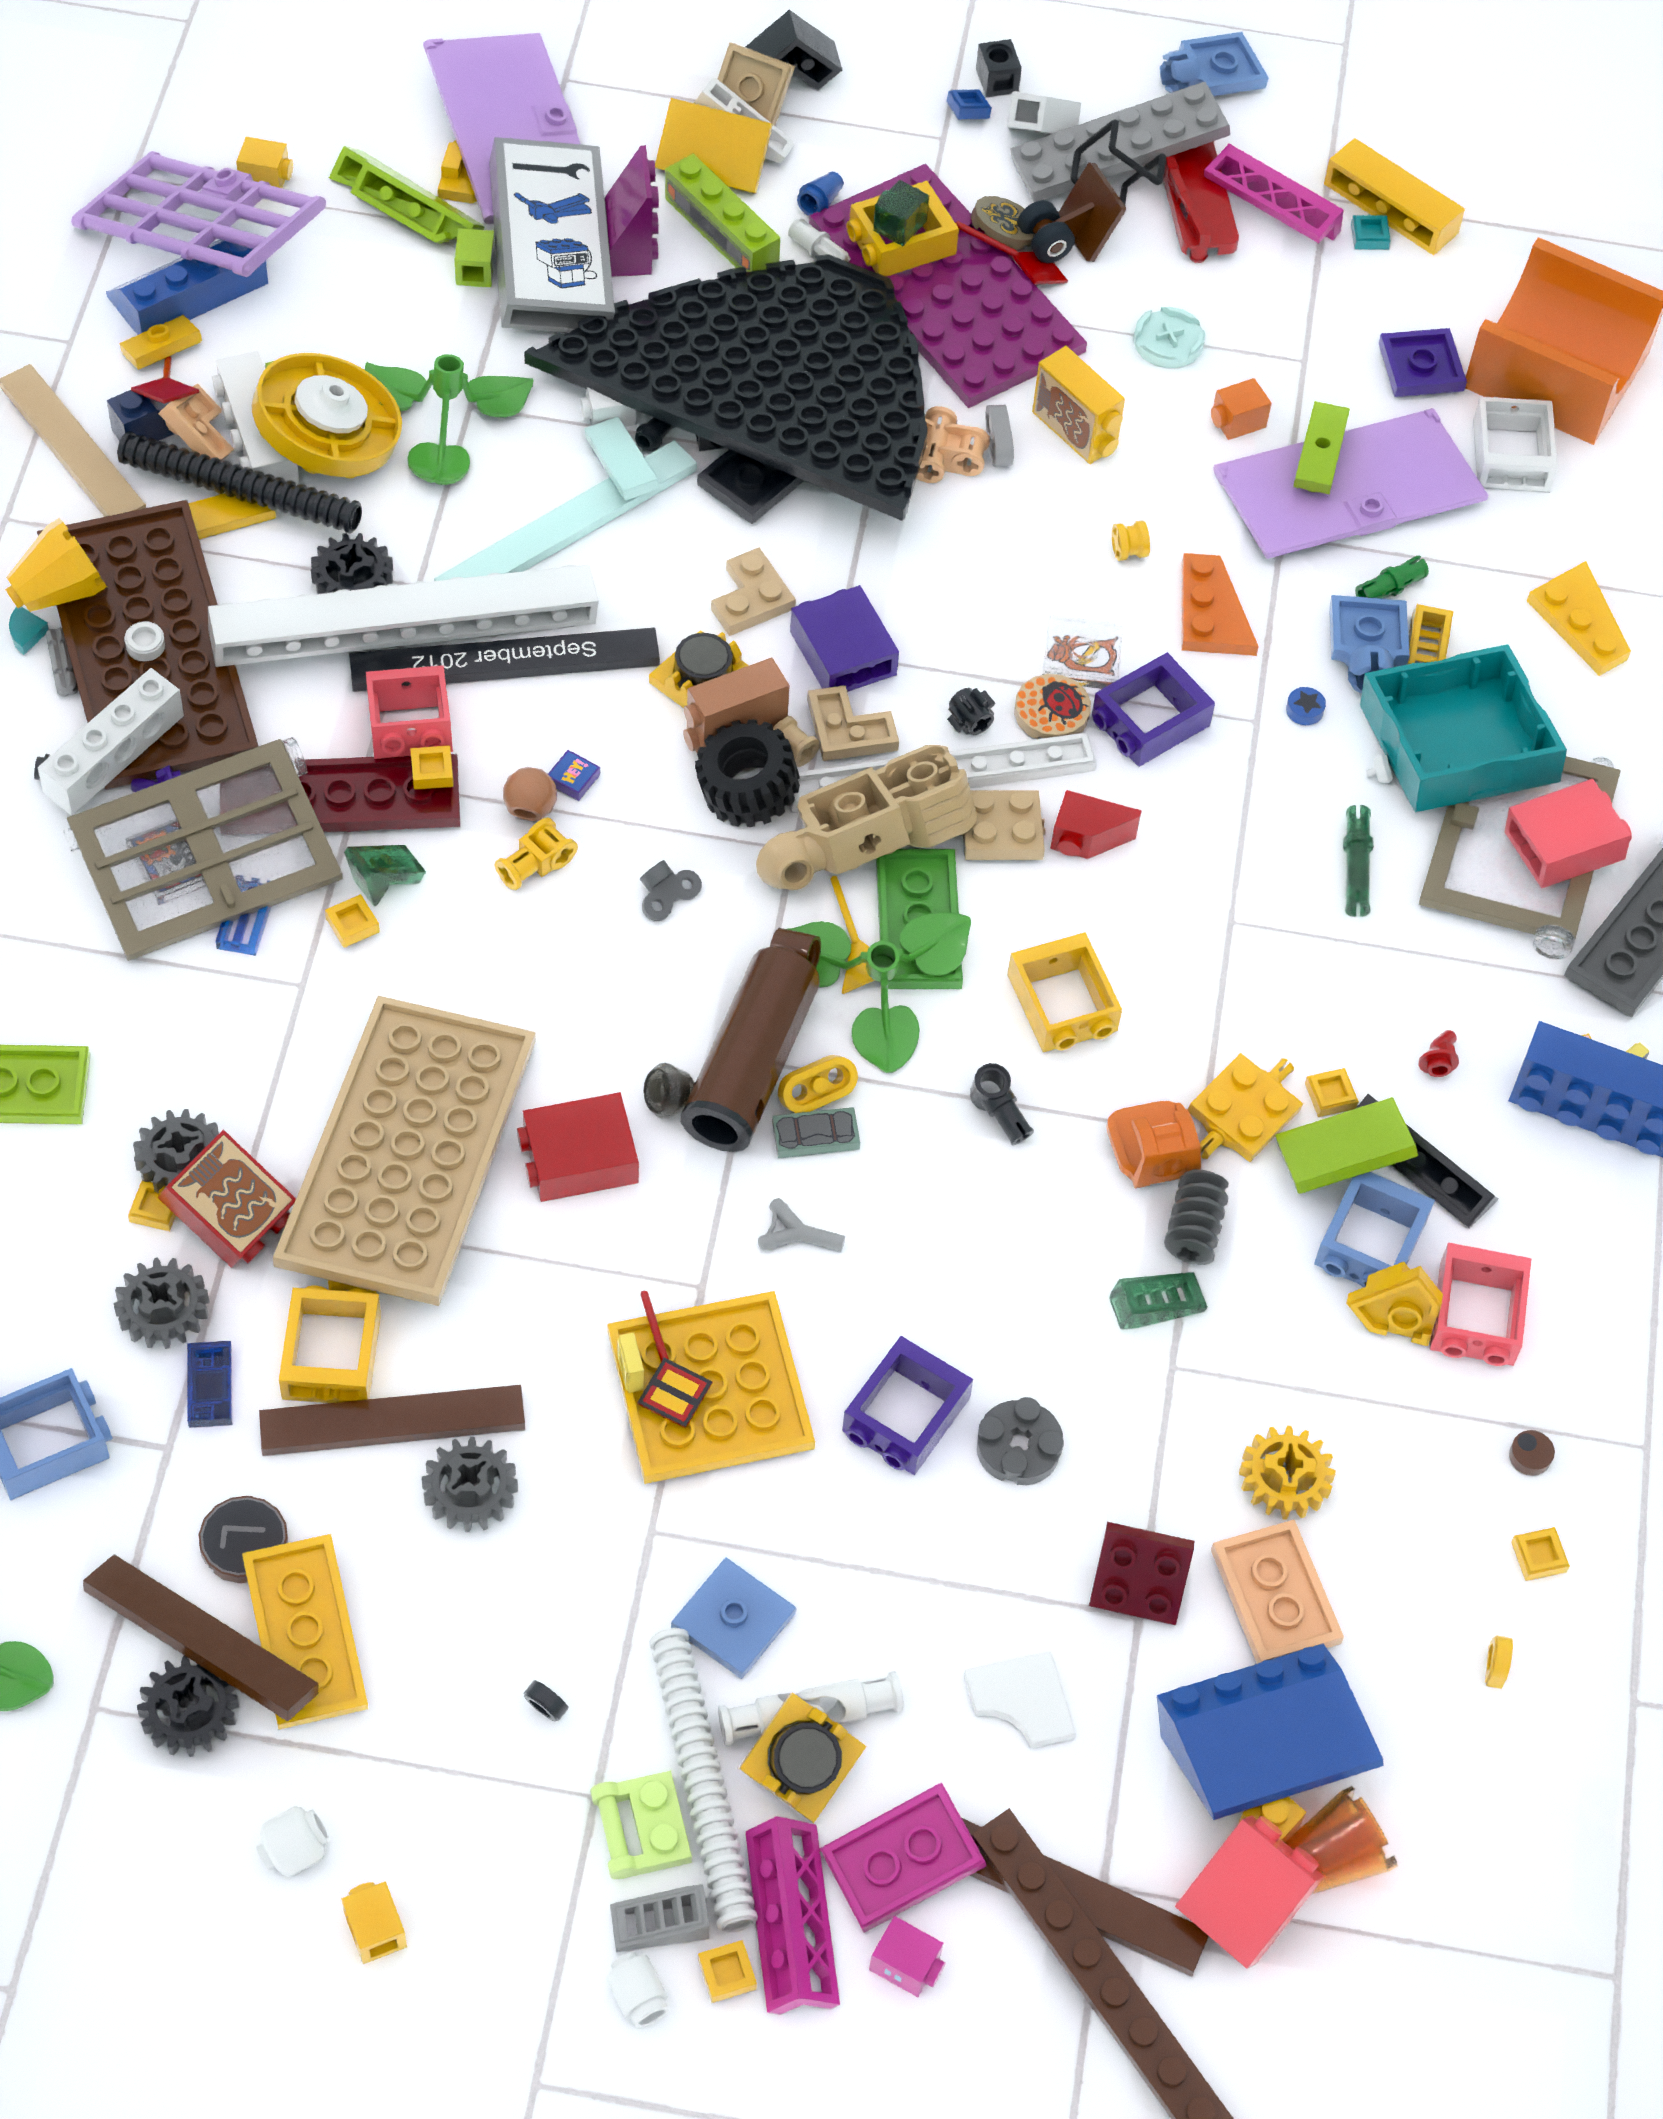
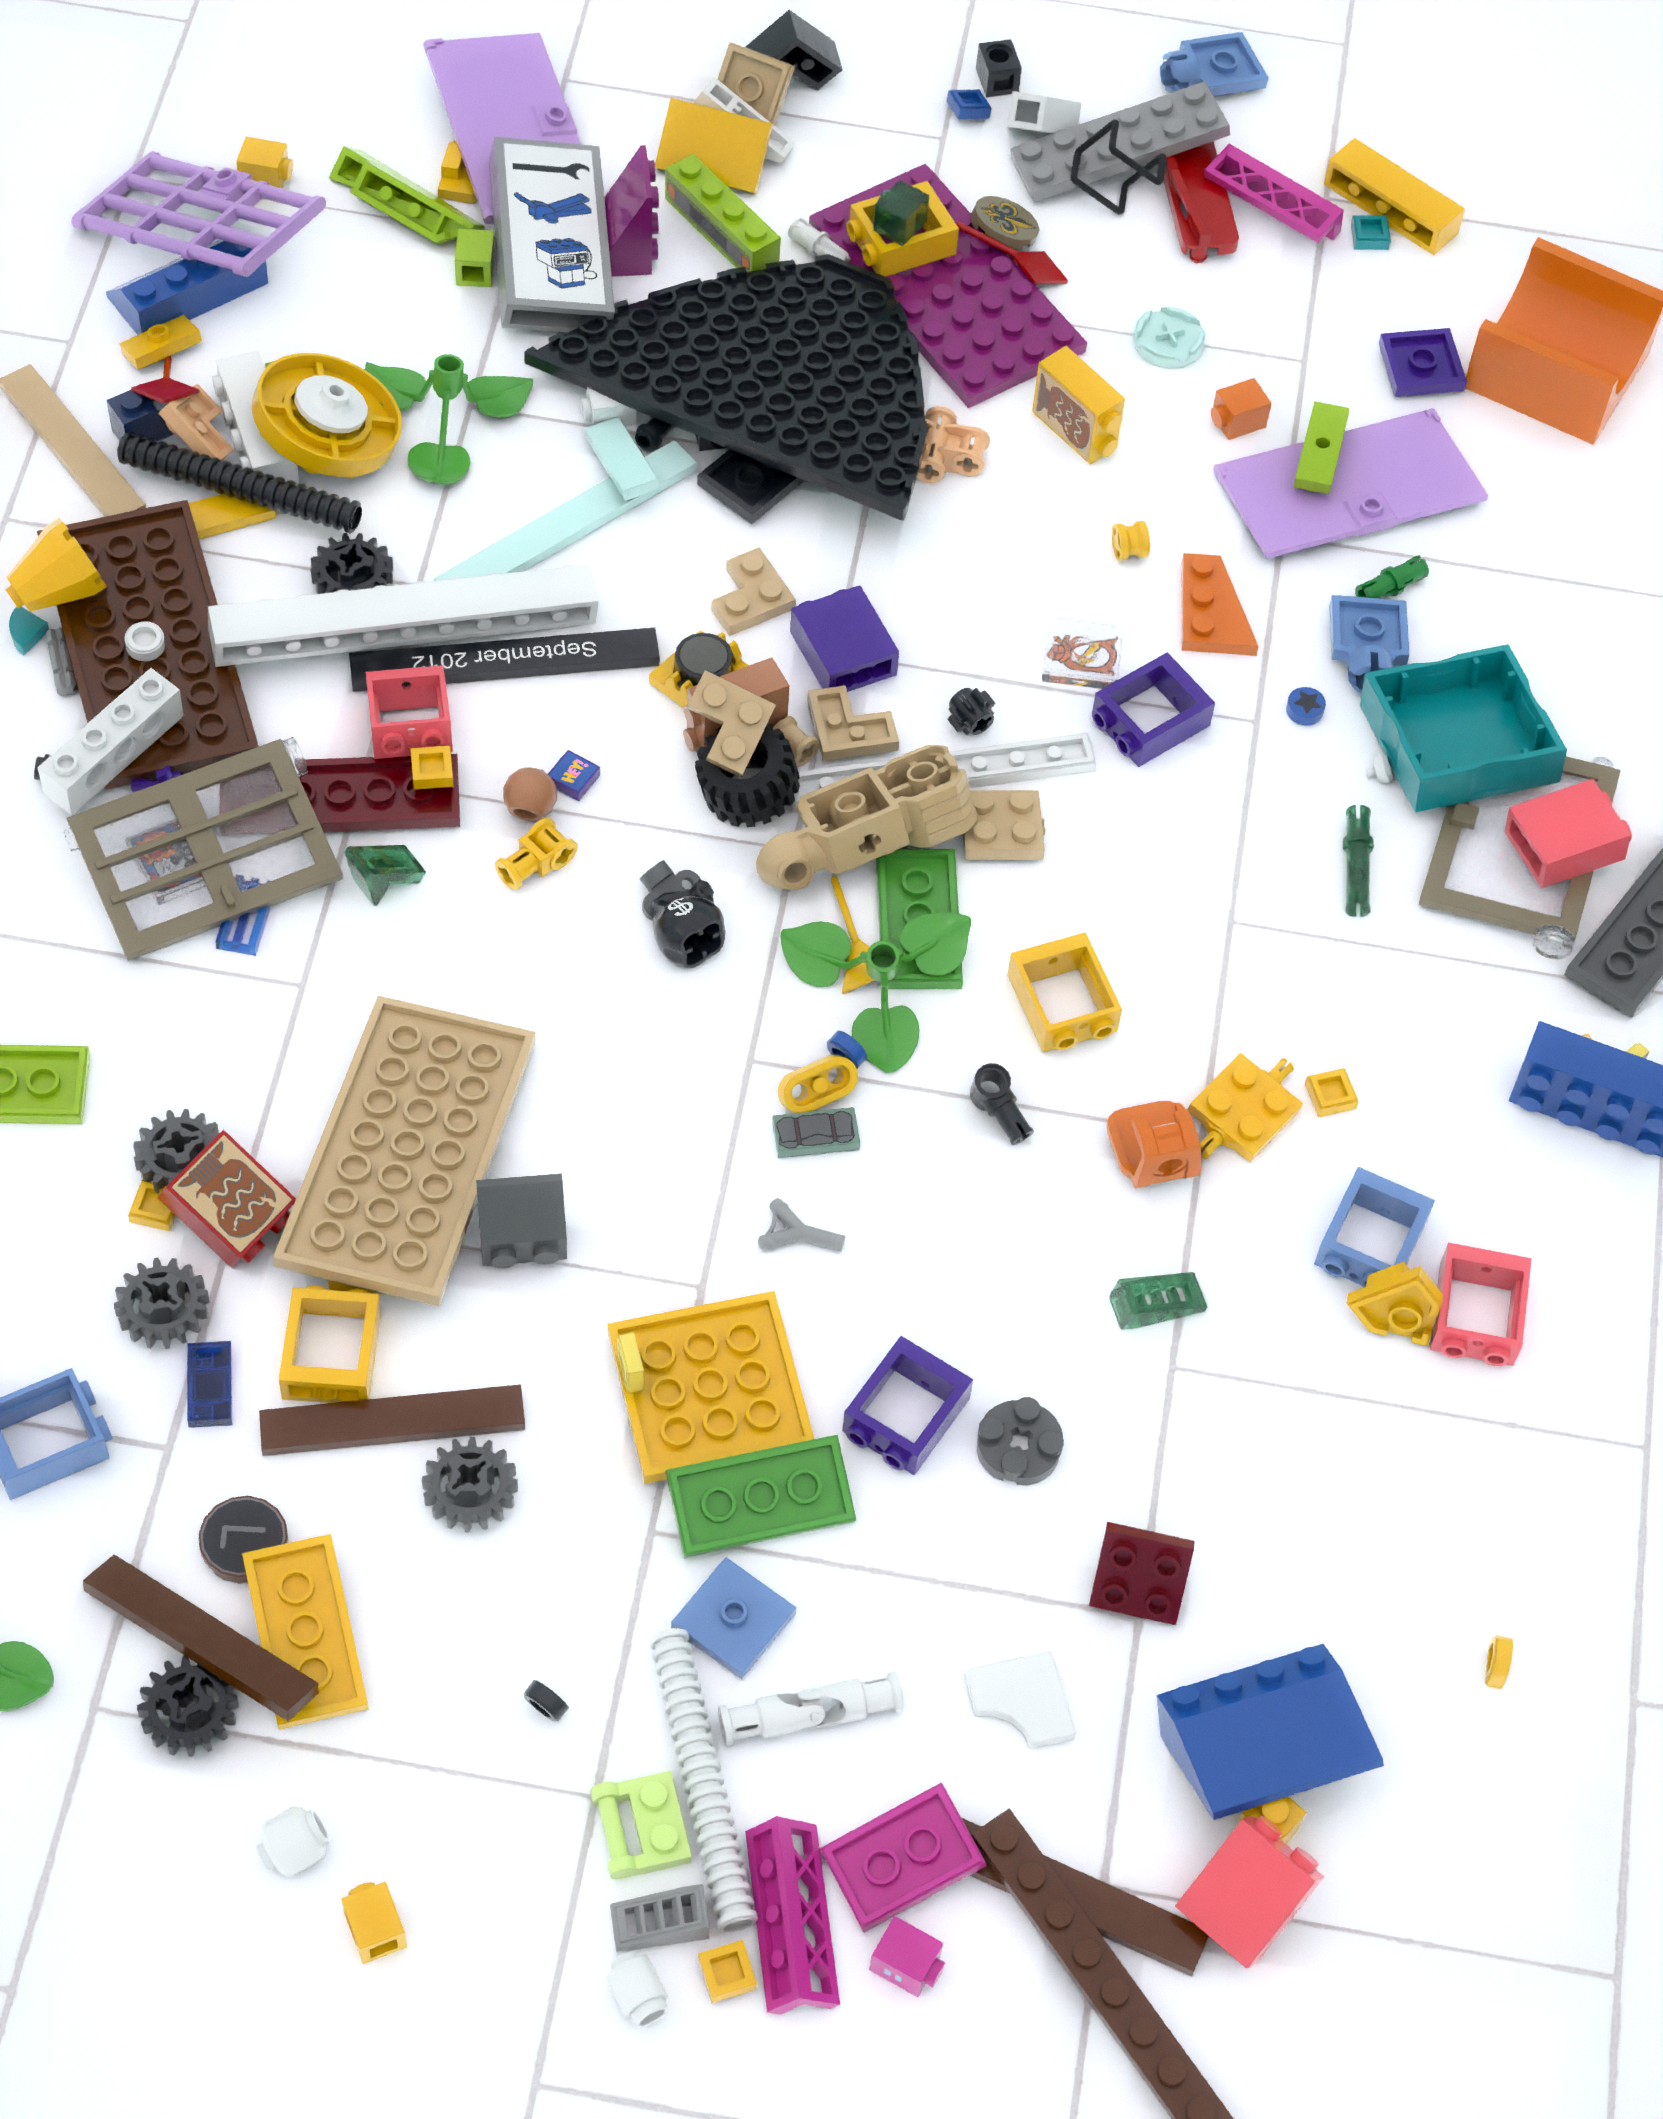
yellow plate [325,894,380,948] -> none
red brick [516,1092,639,1202] -> none
piece [637,1290,713,1429] -> none
clear smoke cone [643,1062,695,1119] -> none
reddish brown piece [680,928,821,1152] -> none
piece [738,1692,867,1823] -> none
blue cone [797,171,844,216] -> none
light grey beam [985,404,1014,467] -> none
tile [1014,674,1091,739] -> none
reddish brown plate [1017,163,1126,263] -> none
red slope [1050,790,1142,859] -> none
dark grey piece [1164,1169,1229,1265] -> none
light nougat plate [1211,1519,1344,1664] -> none
yellow gear [1239,1425,1336,1520] -> none
lime tile [1275,1097,1418,1194] -> none
clear orange cone [1285,1785,1398,1895] -> none
black slope [1355,1093,1499,1229] -> none
yellow slope [1407,604,1454,664] -> none
red plate [1418,1030,1459,1077] -> none
white window [1473,397,1558,492] -> none
reddish brown tile [1509,1430,1555,1476] -> none
yellow tile [1511,1527,1570,1581] -> none
yellow wing [1527,561,1631,676] -> none
none -> dark grey slope [476,1173,567,1268]
none -> black piece [652,879,726,968]
none -> bright green tile [665,1434,857,1558]
none -> tan plate [687,670,776,778]
none -> blue tile [827,1030,867,1069]

